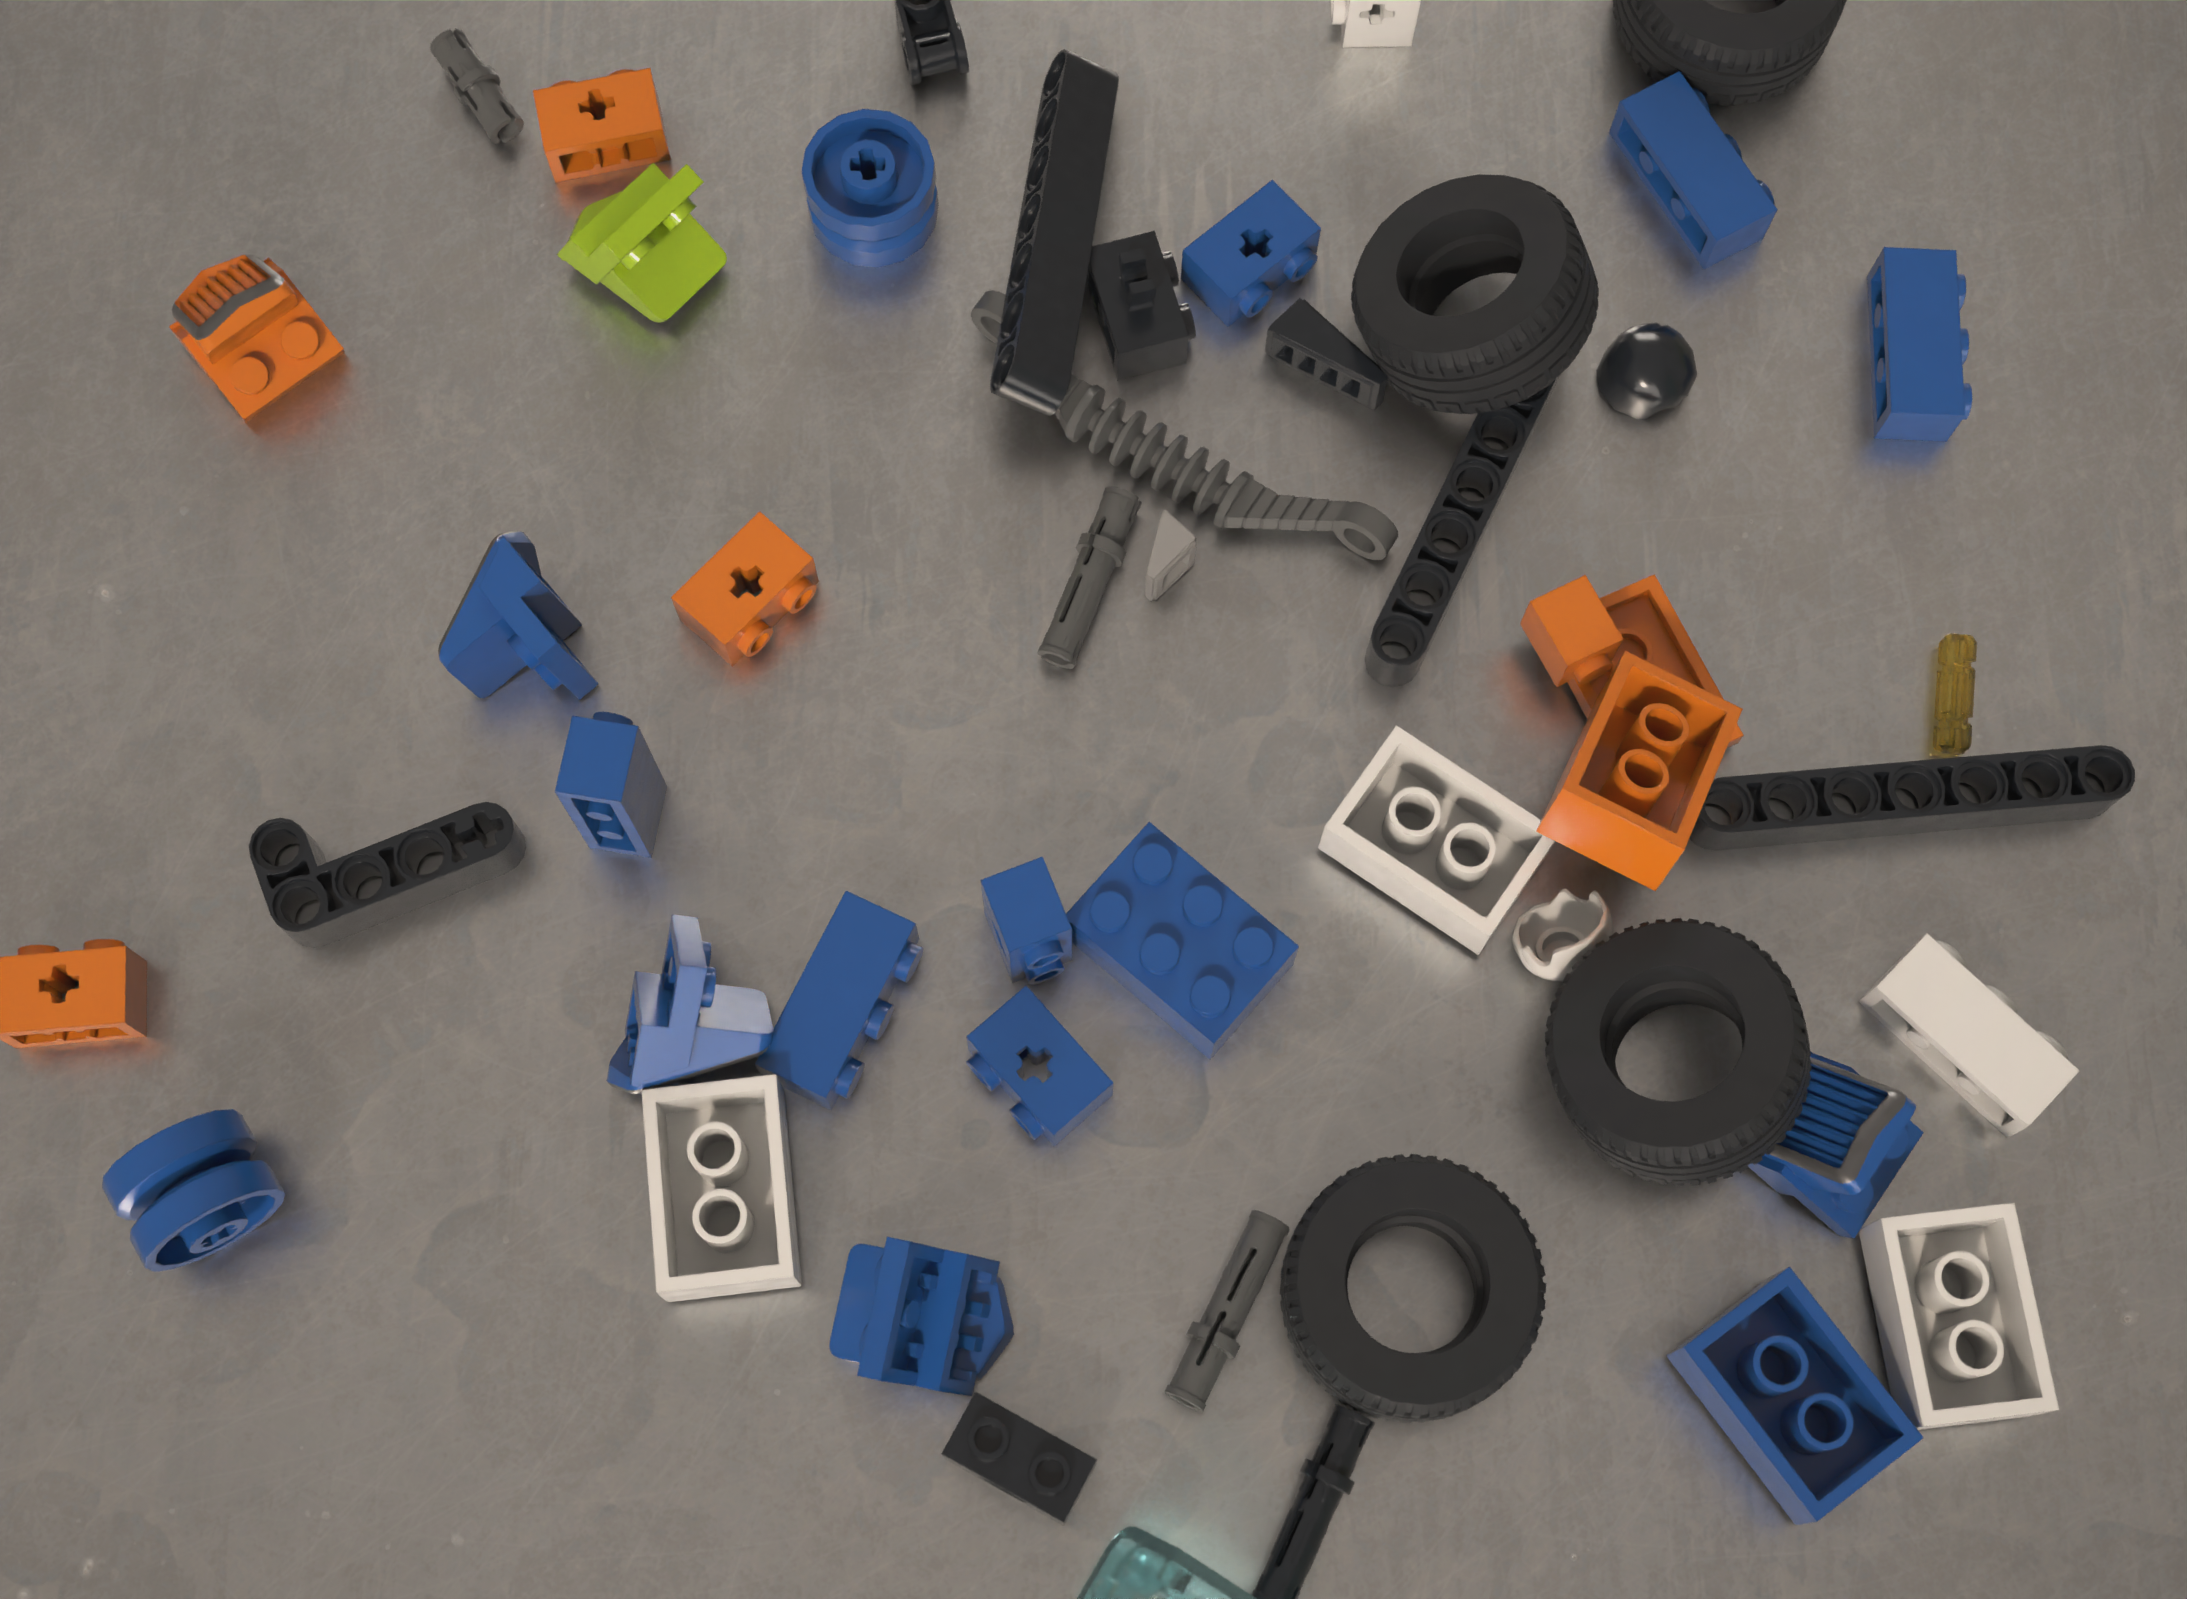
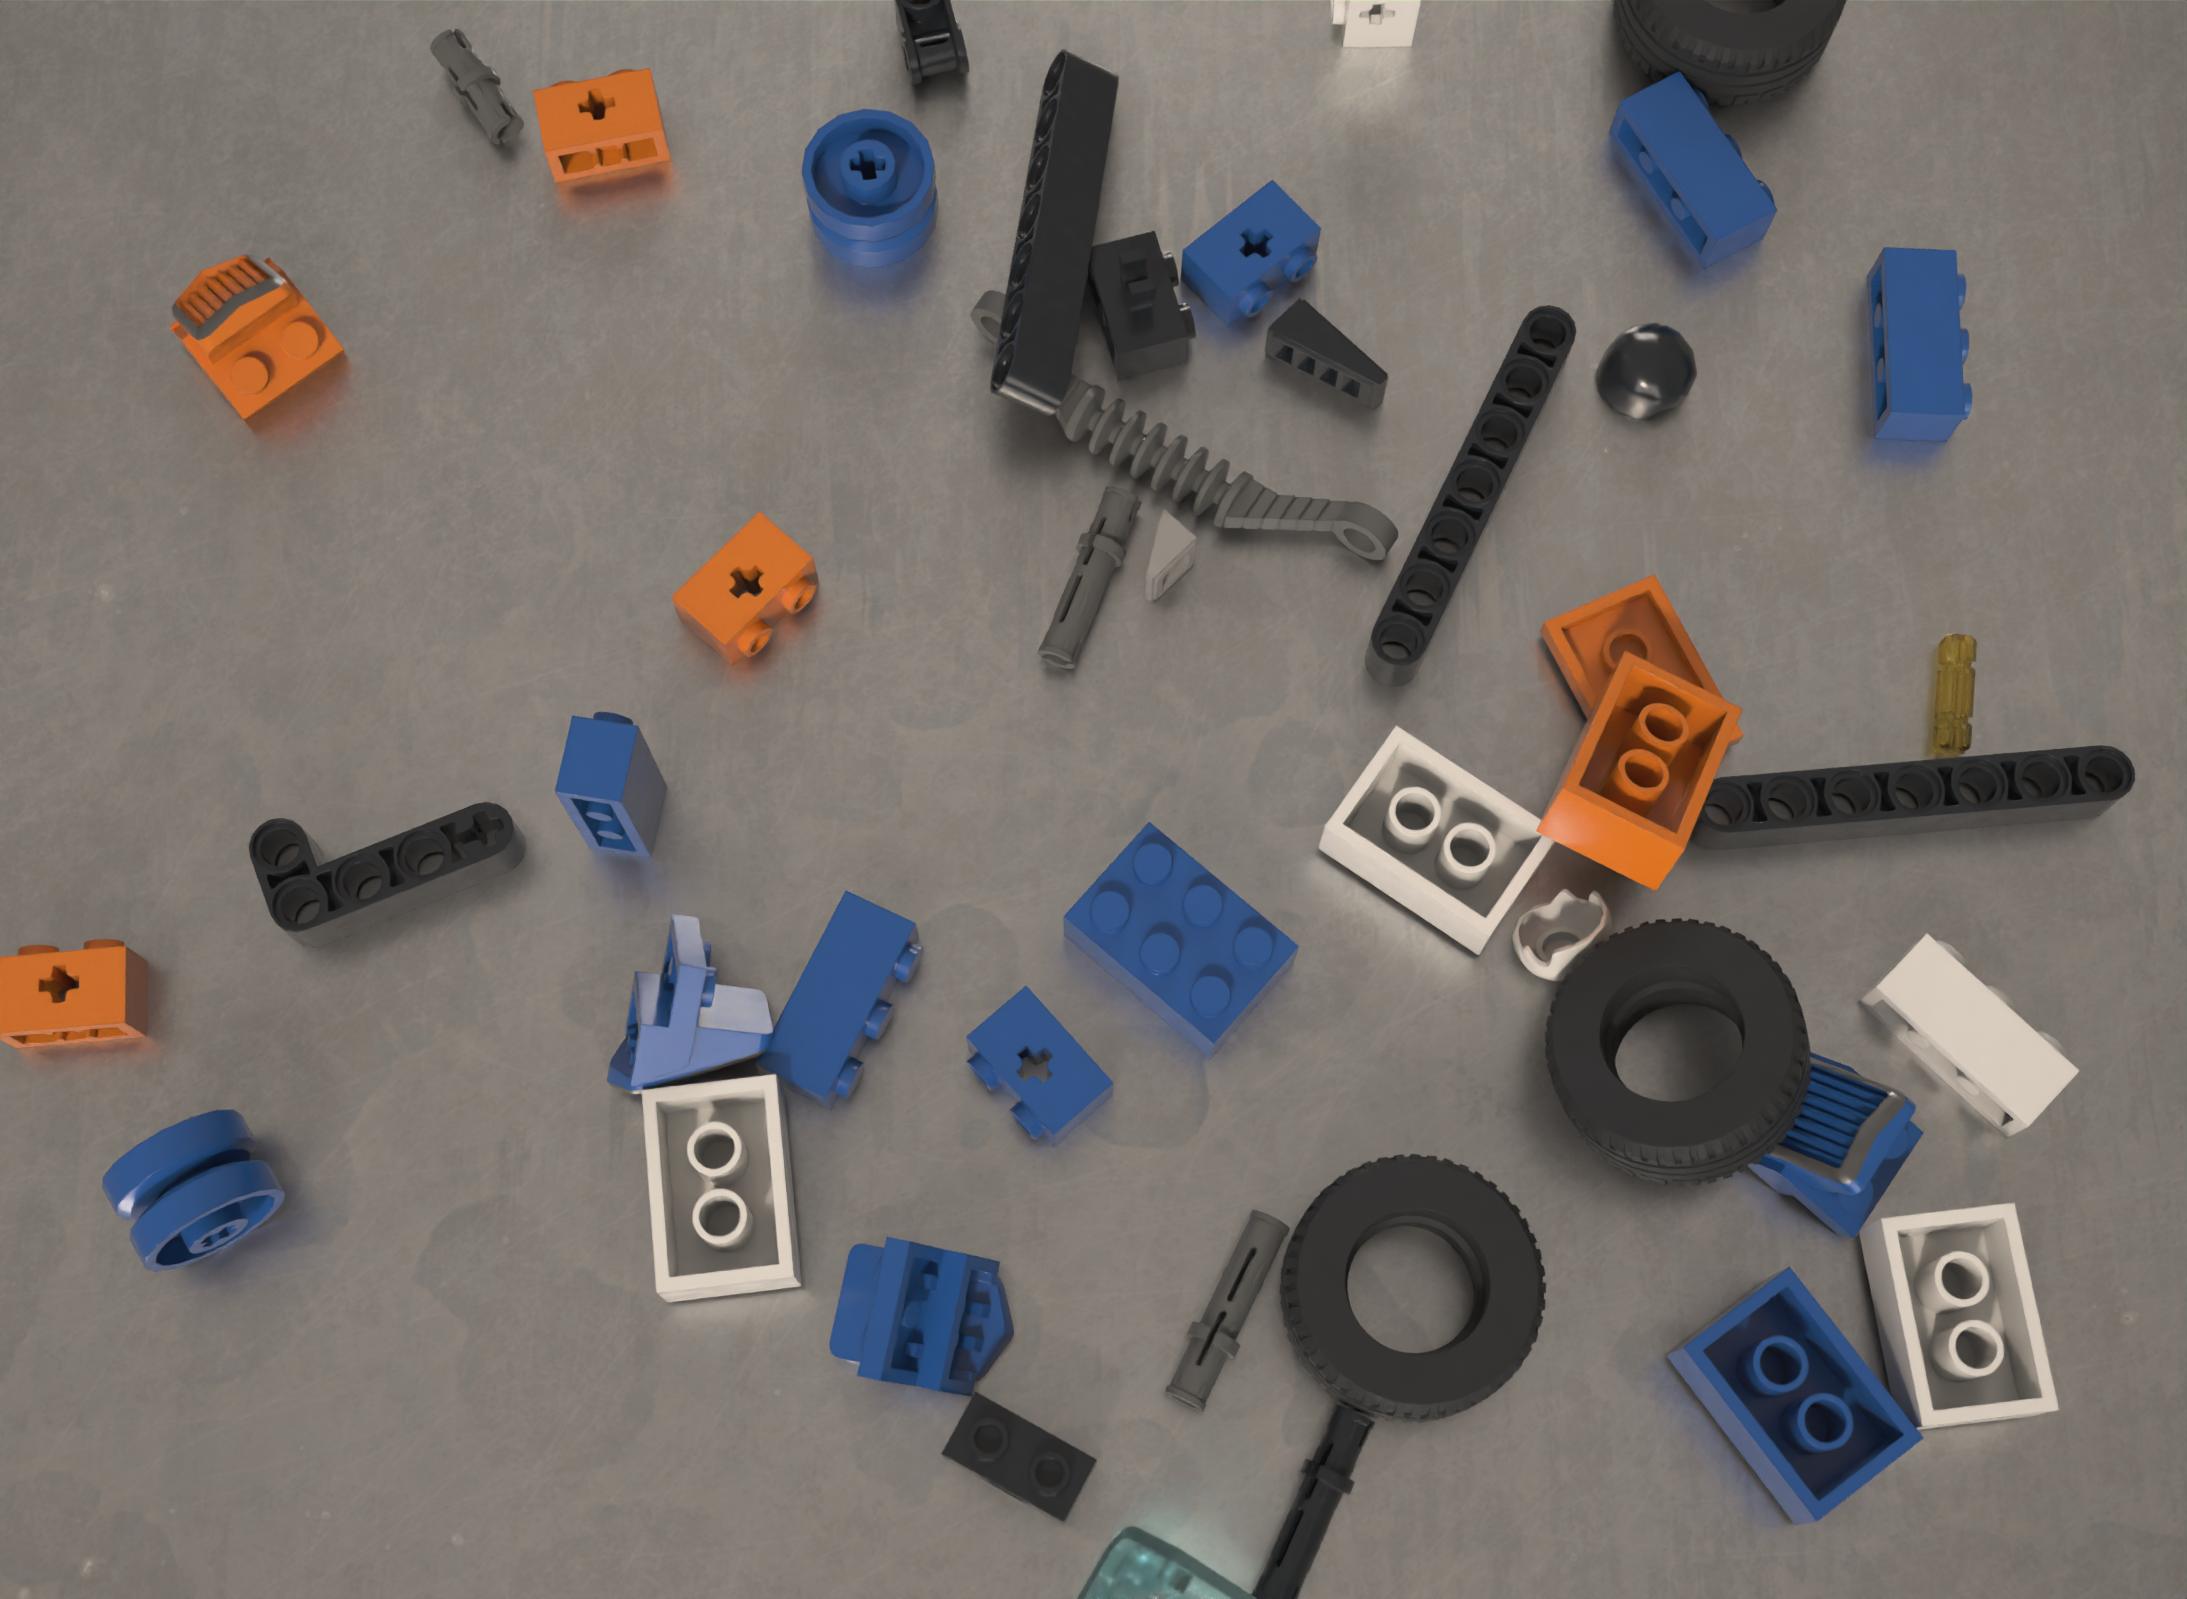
blue piece [438,531,599,700] -> none
lime piece [557,162,727,323] -> none
blue brick [980,856,1072,984] -> none
black tyre [1351,174,1599,414] -> none
orange brick [1520,575,1623,687] -> none

